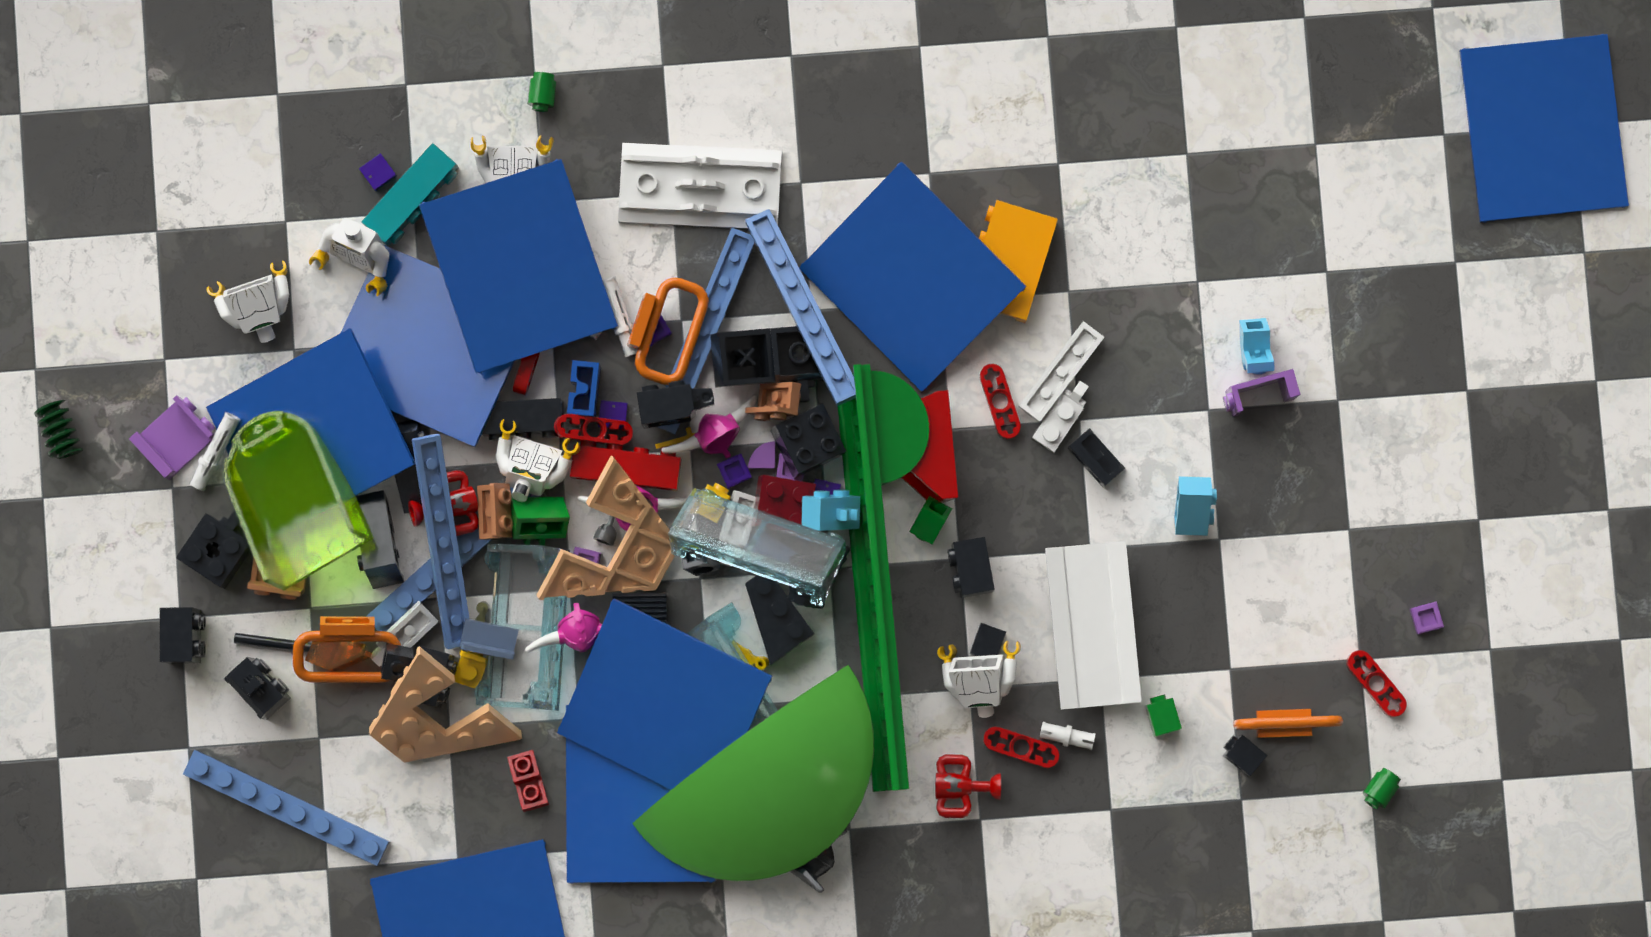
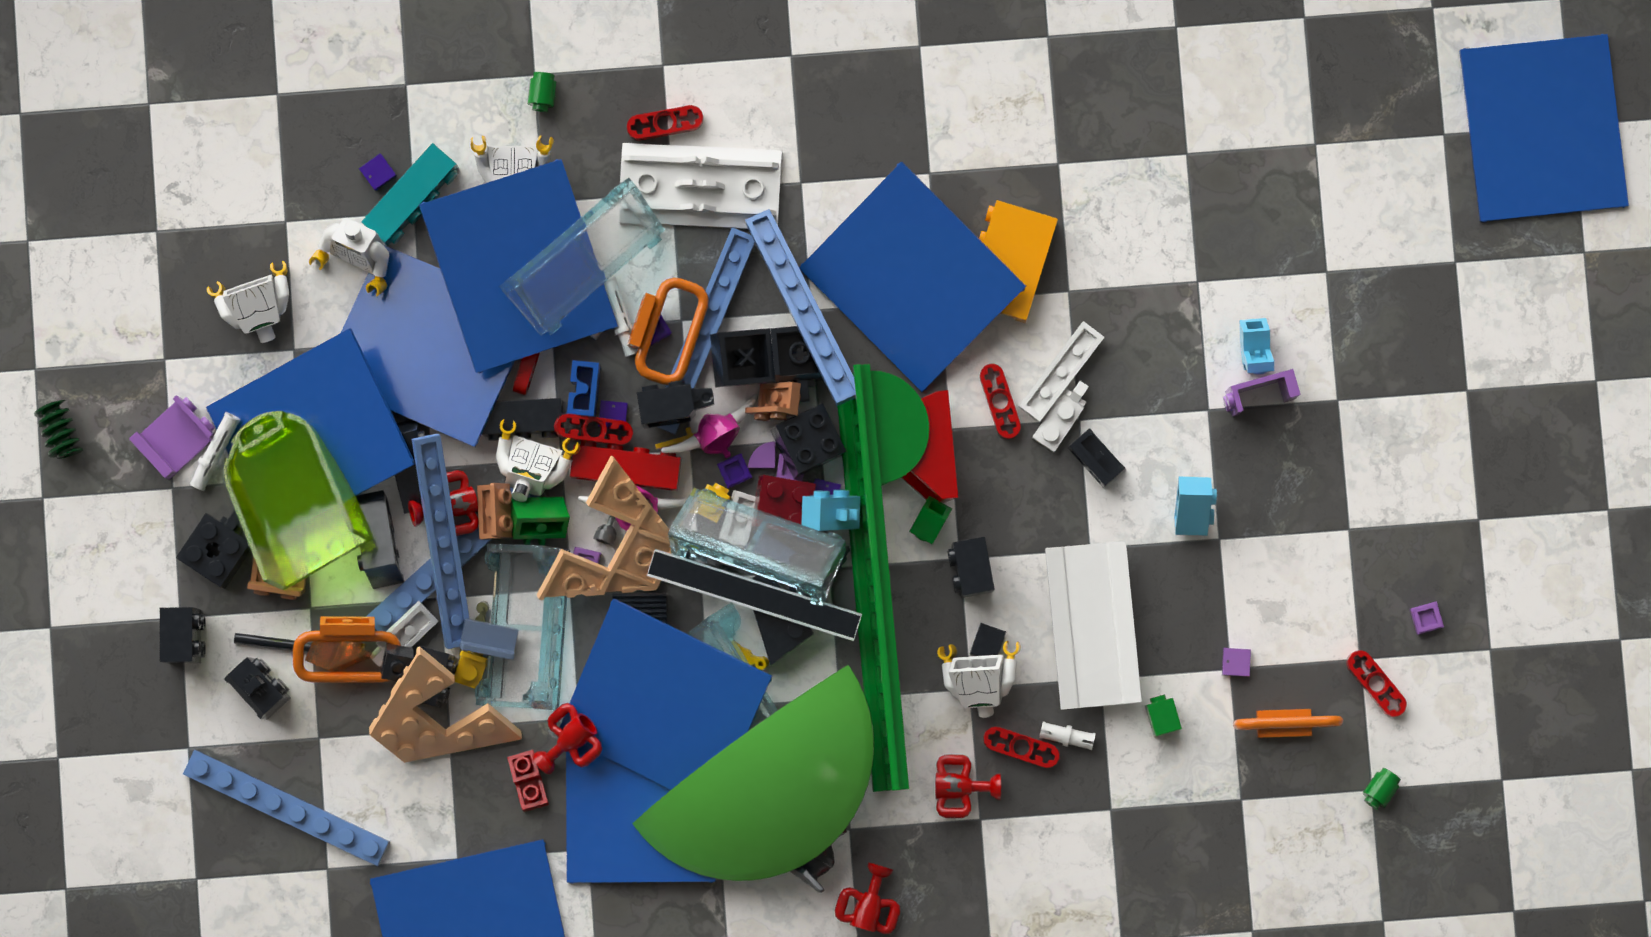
dark pink helmet [525,603,602,653] -> none
black brick [1223,734,1268,776] -> none
none -> windscreen [499,177,665,335]
none -> red piece [533,703,602,774]
none -> red beam [627,105,703,141]
none -> black tile [647,549,862,641]
none -> red piece [835,862,900,934]
none -> medium lavender tile [1222,648,1251,677]

